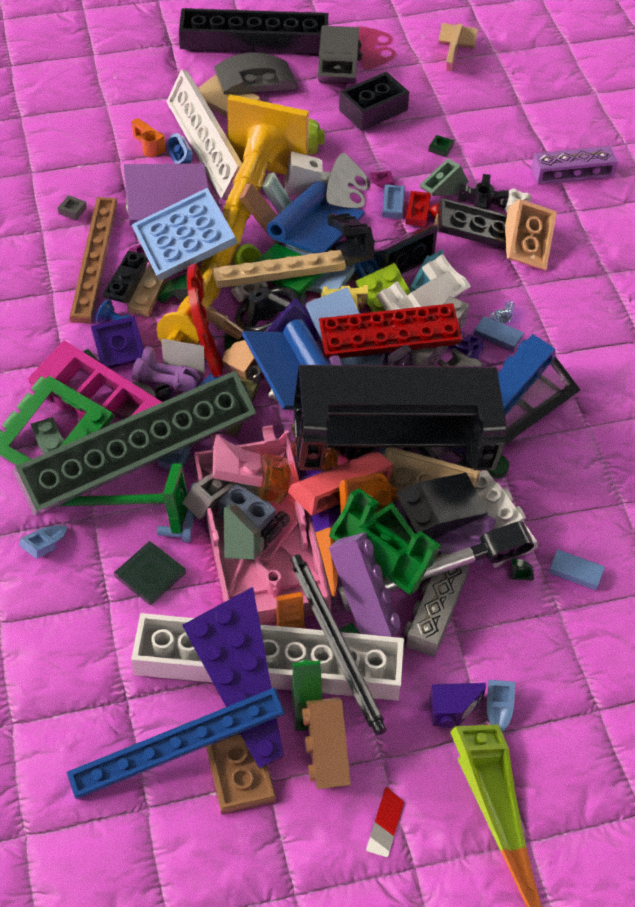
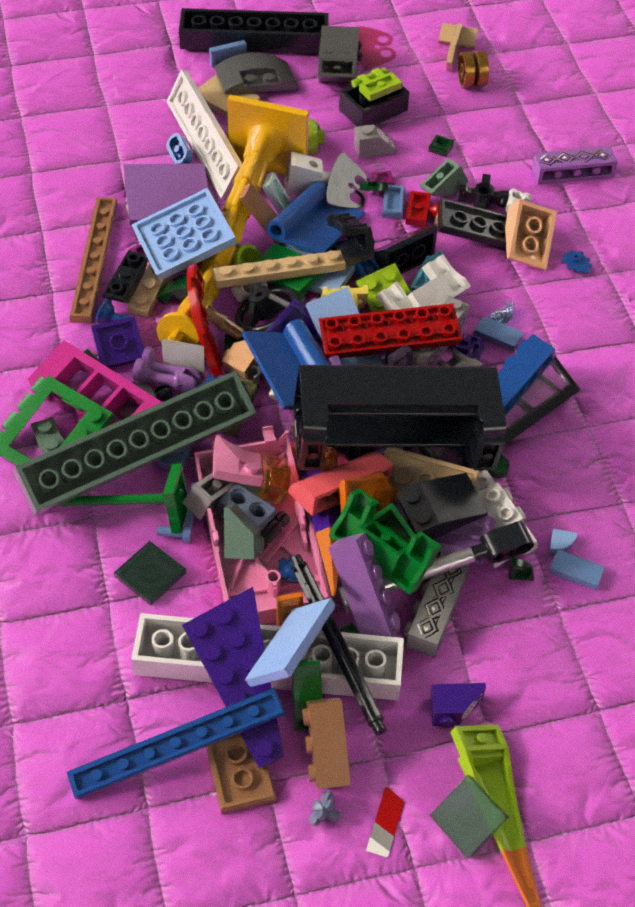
medium blue plate [20,525,67,559] -> none
dark grey plate [58,195,87,220] -> none
orange plate [131,118,166,157] -> none
medium blue plate [487,680,515,732] -> none
none -> medium blue tile [209,40,247,67]
none -> light blue tile [245,598,336,687]
none -> blue plant [278,557,298,583]
none -> sand blue plant [309,790,340,826]
none -> lime plate [351,67,402,101]
none -> light grey slope [354,124,397,158]
none -> dark green tile [360,181,388,191]
none -> clear green tile [430,775,509,859]
none -> pearl gold wheel [458,51,489,88]
none -> light blue tile [549,528,578,554]
none -> blue piece [561,251,592,274]

